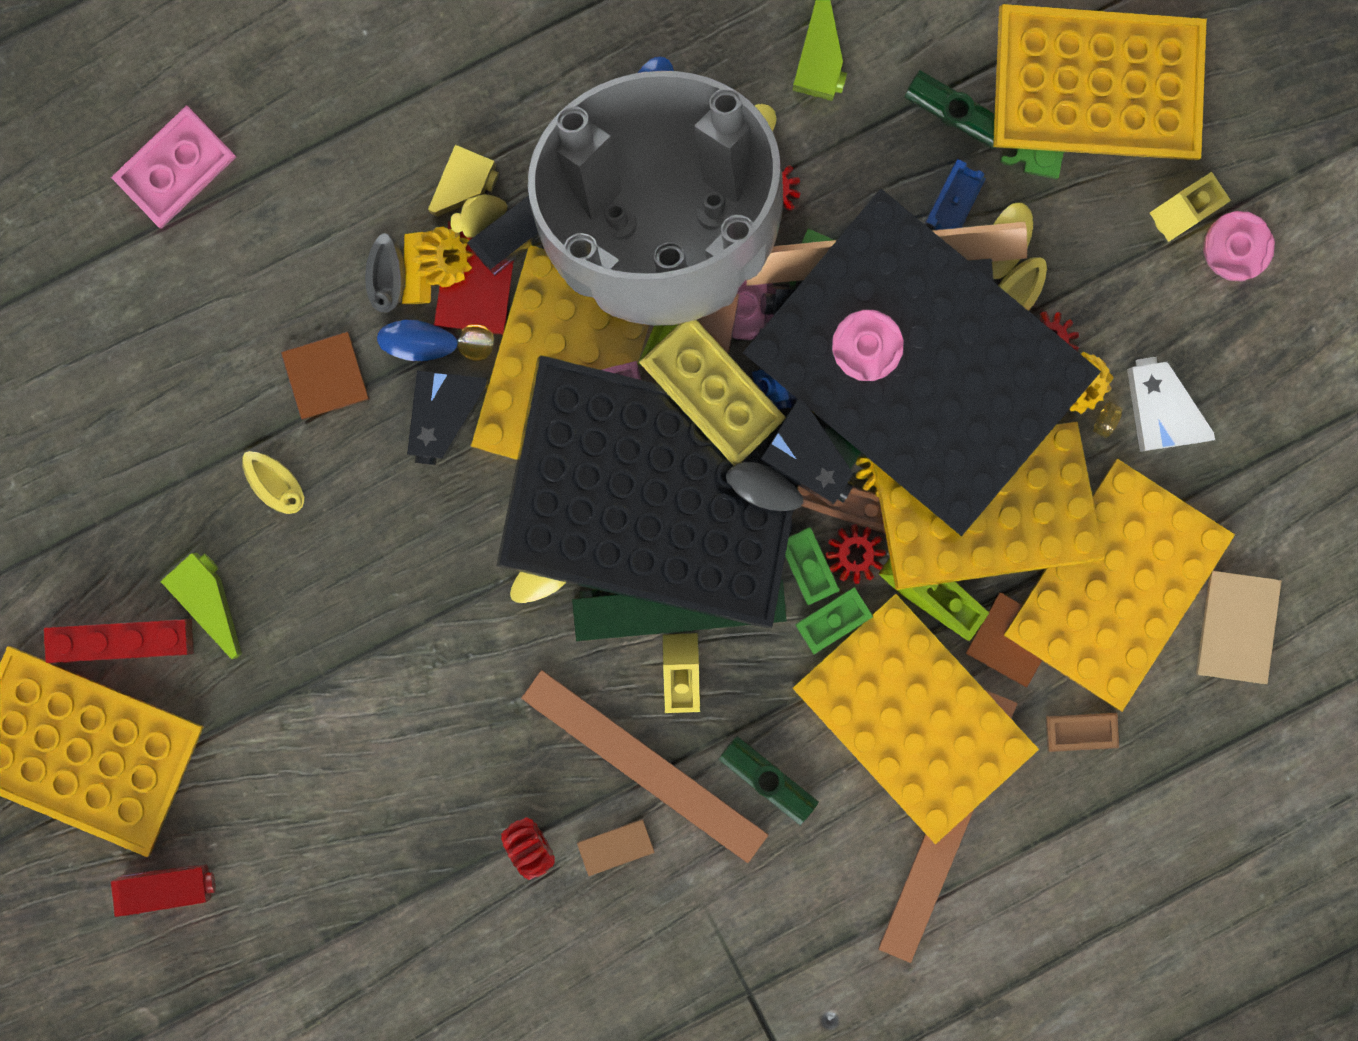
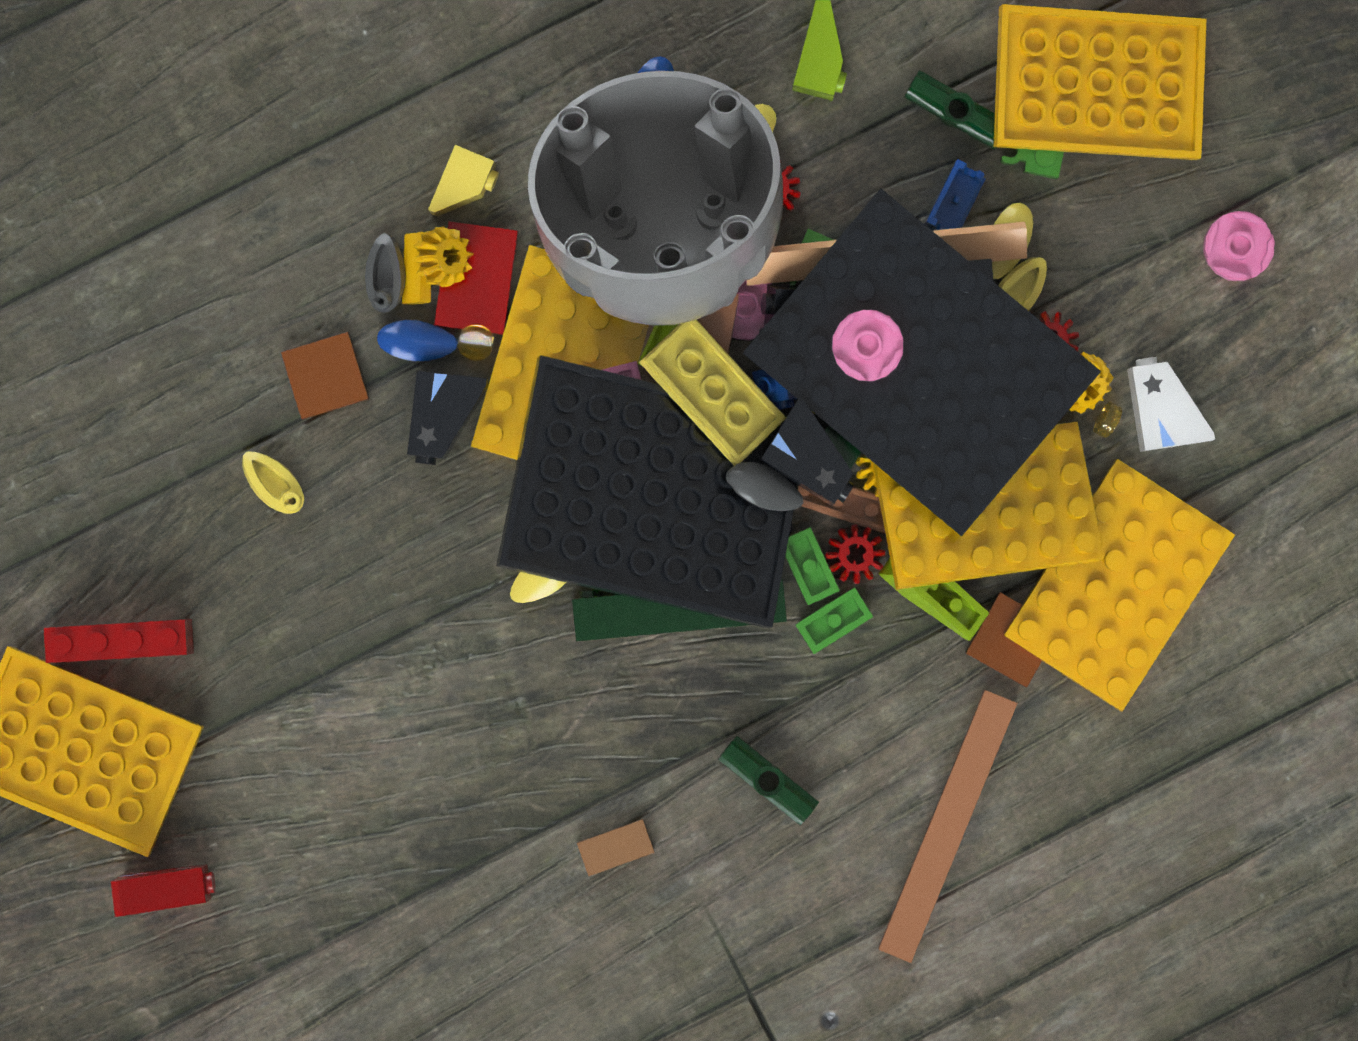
bright pink tile [111,105,236,229] -> none
lime slope [160,553,242,660] -> none
light yellow arm [451,194,508,238] -> none
black slope [467,196,540,276] -> none
red gear [501,817,555,880] -> none
nougat tile [521,670,768,863] -> none
light yellow slope [663,633,700,713] -> none
yellow plate [793,594,1039,845] -> none
medium nougat tile [1046,712,1119,752] -> none
light yellow slope [1150,172,1231,242] -> none
tan tile [1196,571,1282,684] -> none

